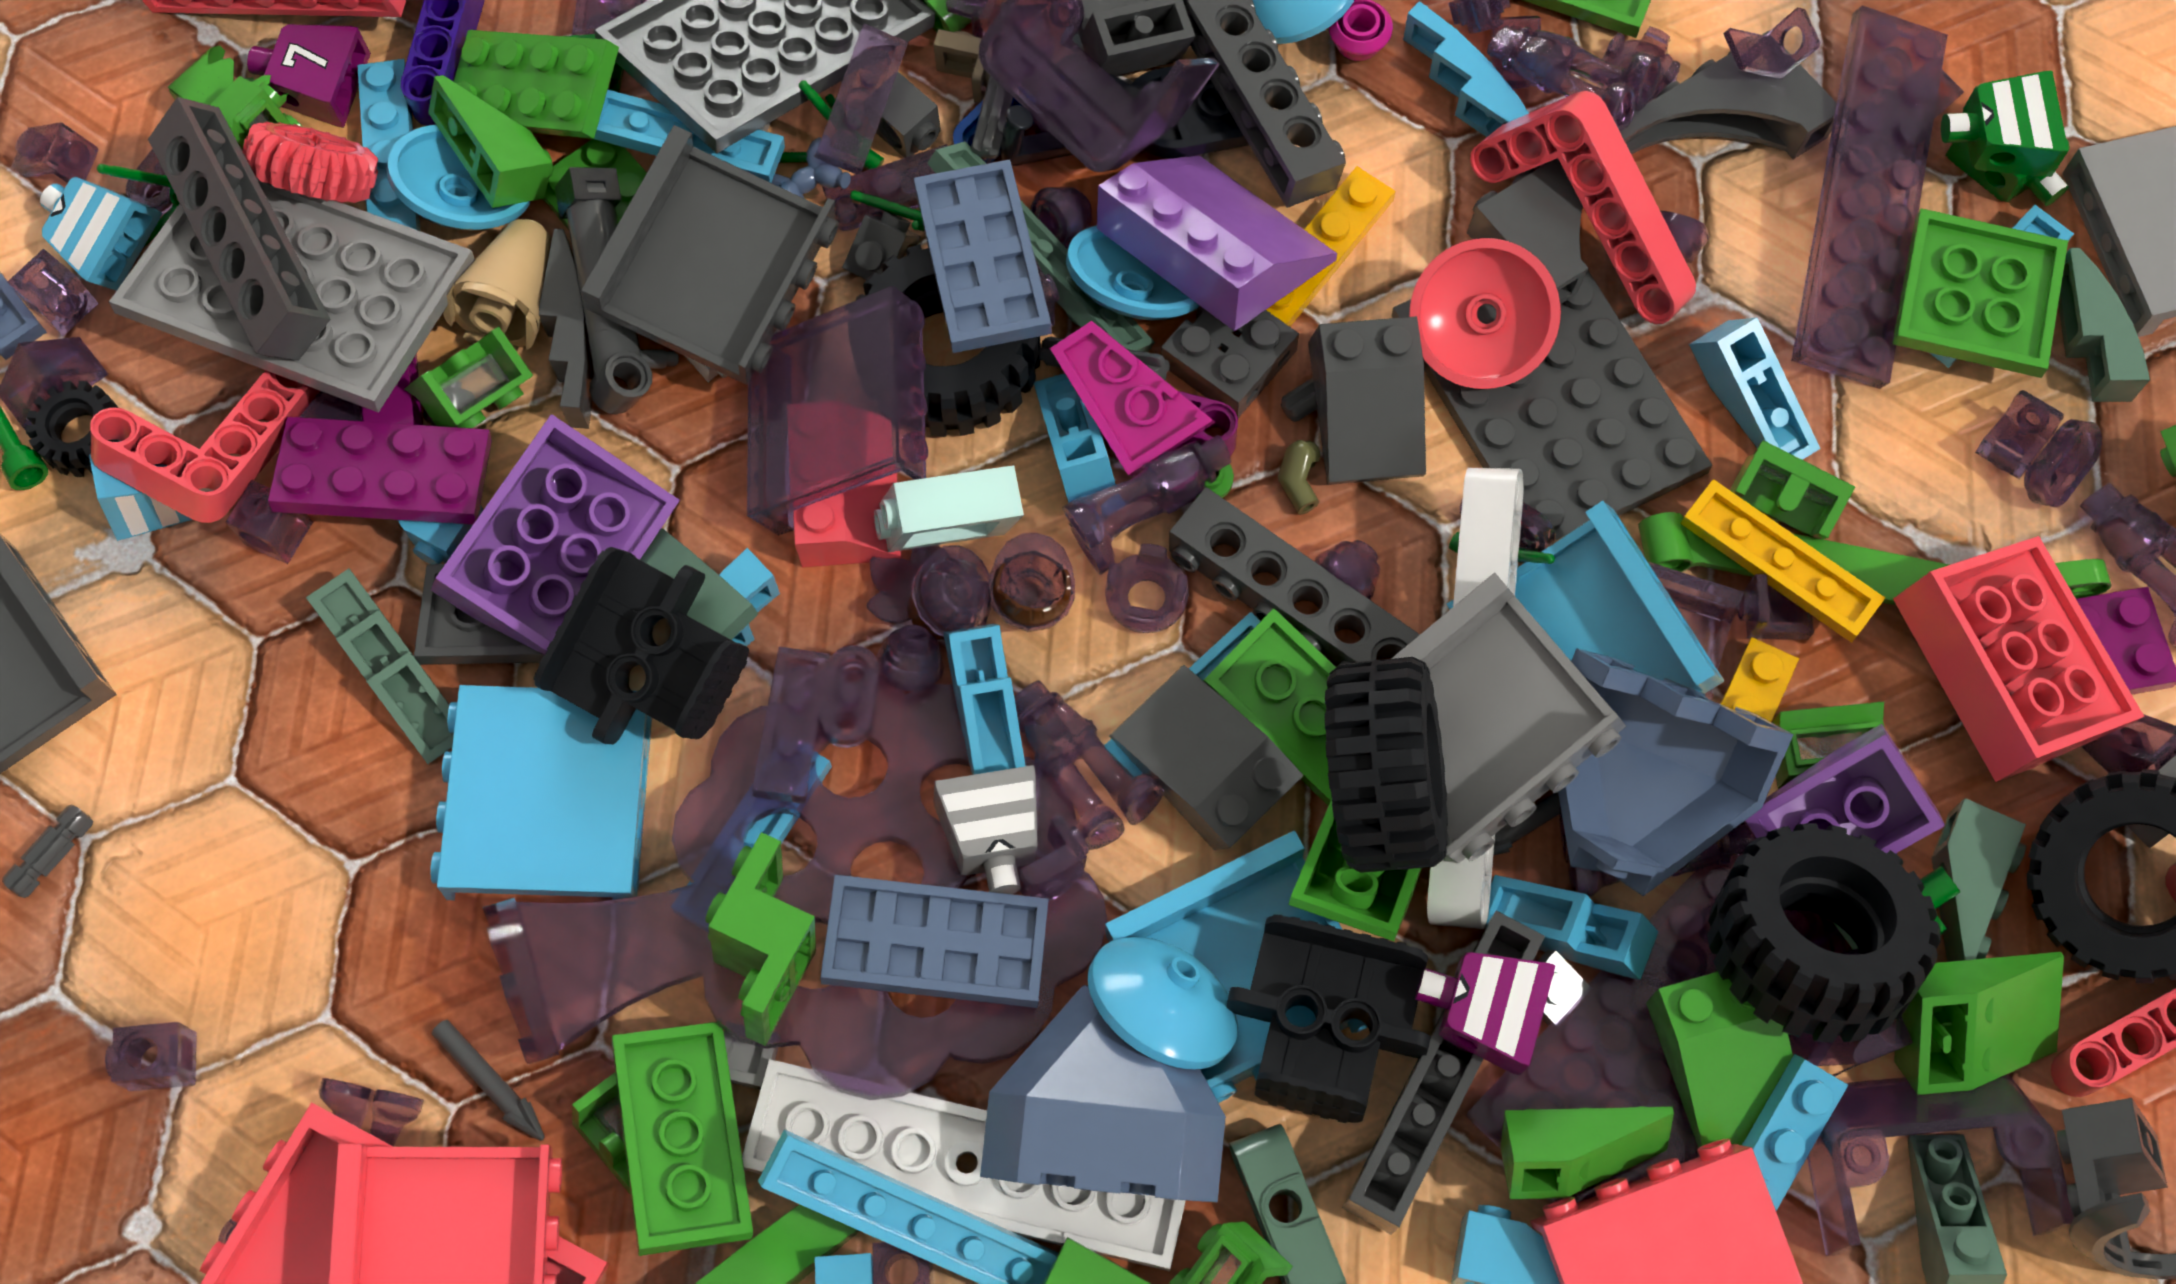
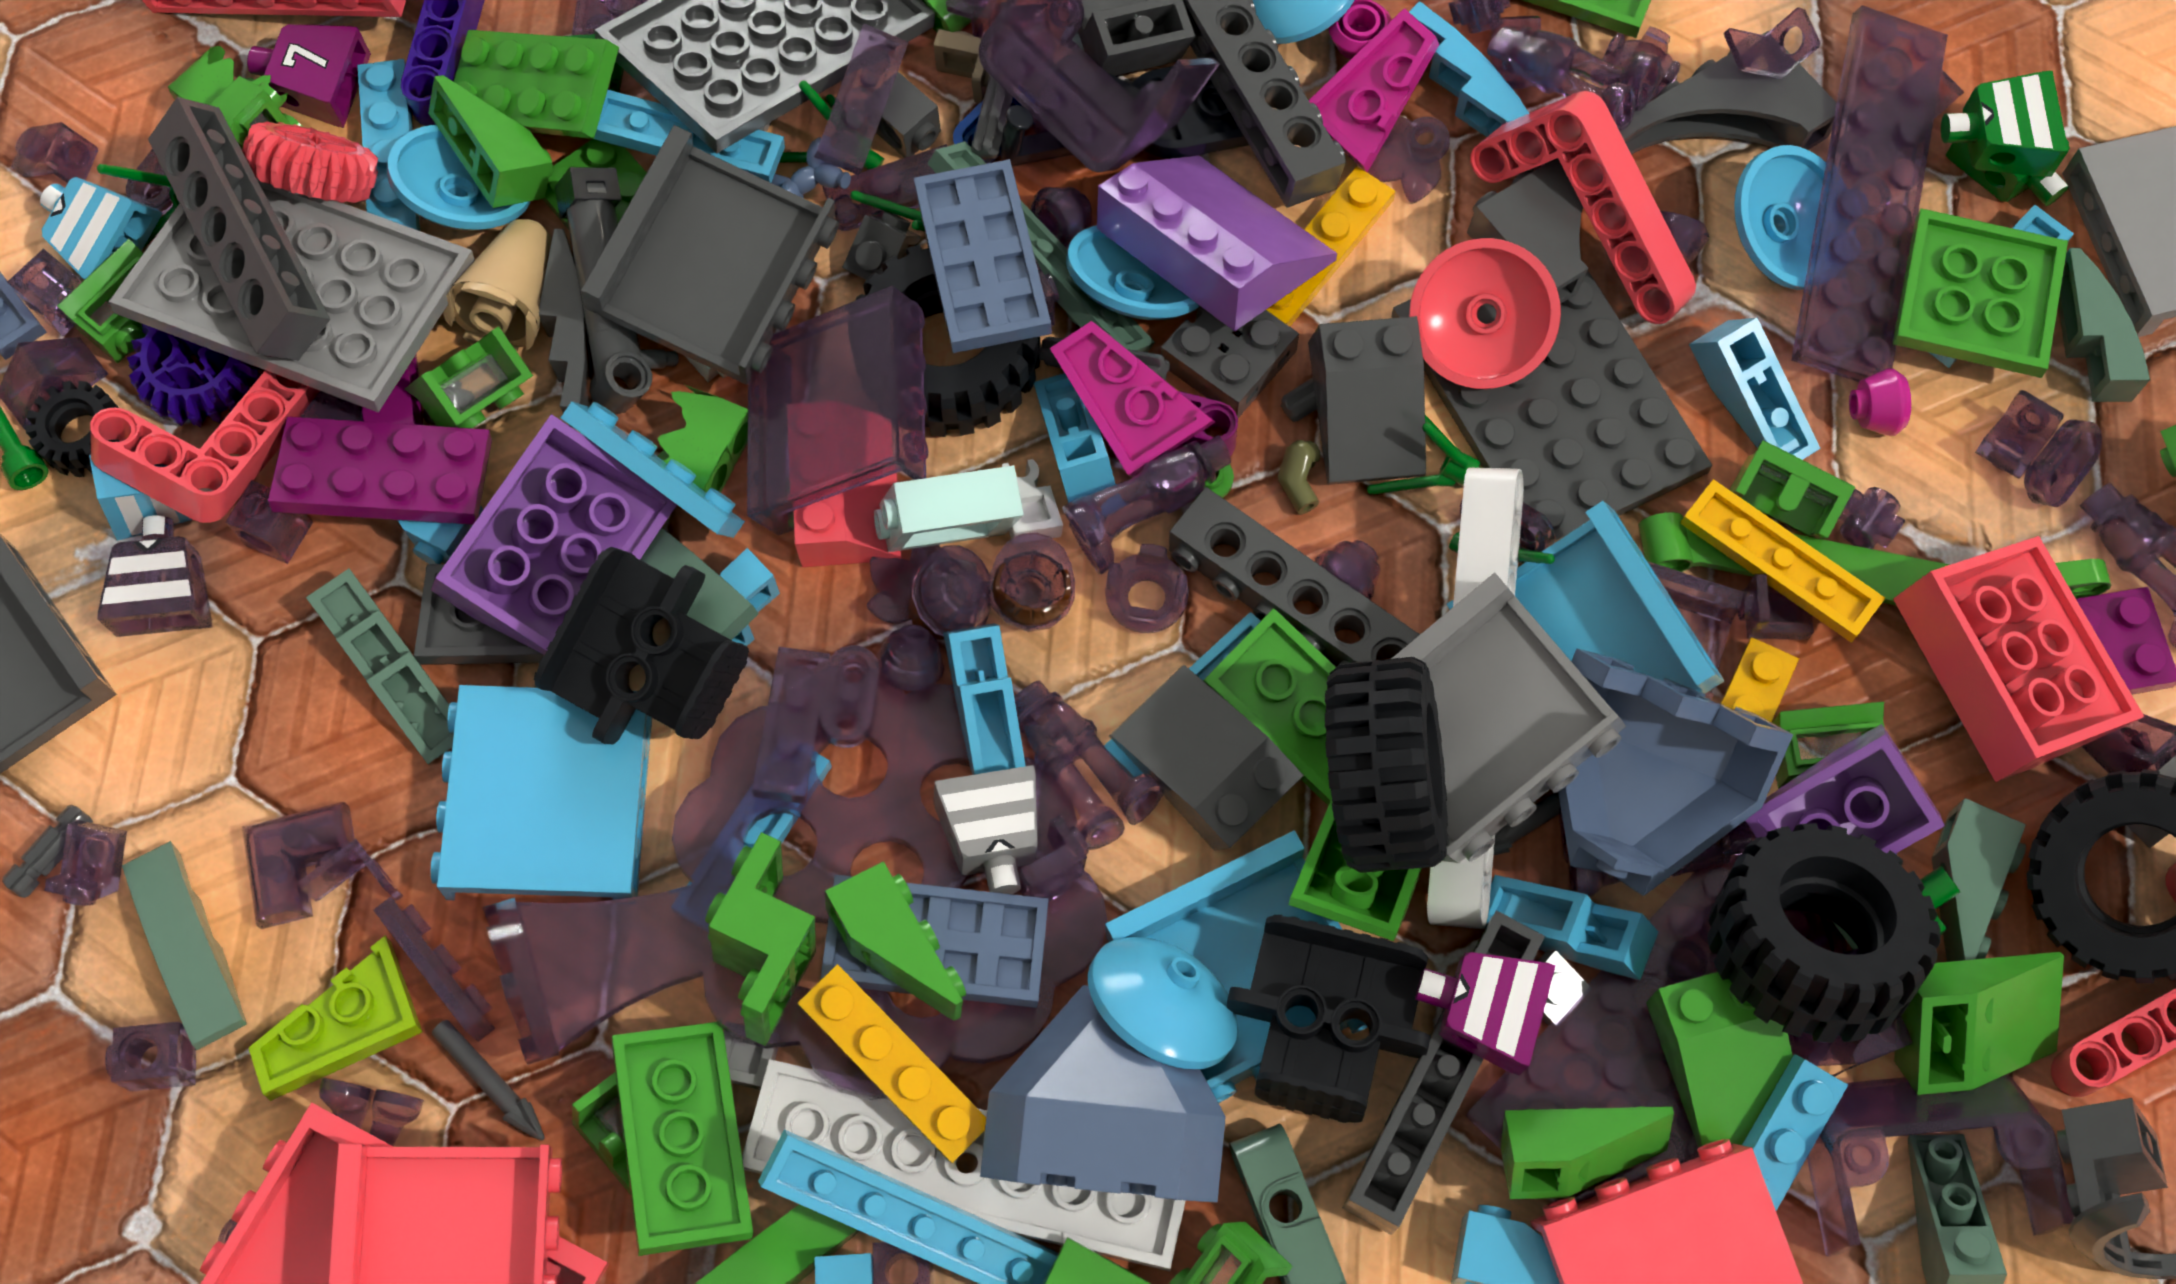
none -> clear purple bracket [44,820,127,906]
none -> bright green window [57,239,145,363]
none -> torso [97,515,212,637]
none -> sand green slope [122,841,247,1050]
none -> dark purple gear [127,324,261,428]
none -> brick [242,802,357,929]
none -> lime wing [248,936,423,1101]
none -> bracket [298,839,403,901]
none -> plate [373,897,495,1042]
none -> medium azure plate [560,401,745,538]
none -> bright green piece [657,384,754,493]
none -> yellow plate [797,964,986,1163]
none -> bright green slope [825,861,966,1021]
none -> white plate [1002,459,1063,544]
none -> dark pink wing [1309,8,1439,173]
none -> green plant [1367,415,1482,495]
none -> plate [1368,116,1450,204]
none -> medium azure dish [1734,145,1854,290]
none -> clear purple gear [1839,487,1905,549]
none -> dark pink cone [1849,368,1911,436]

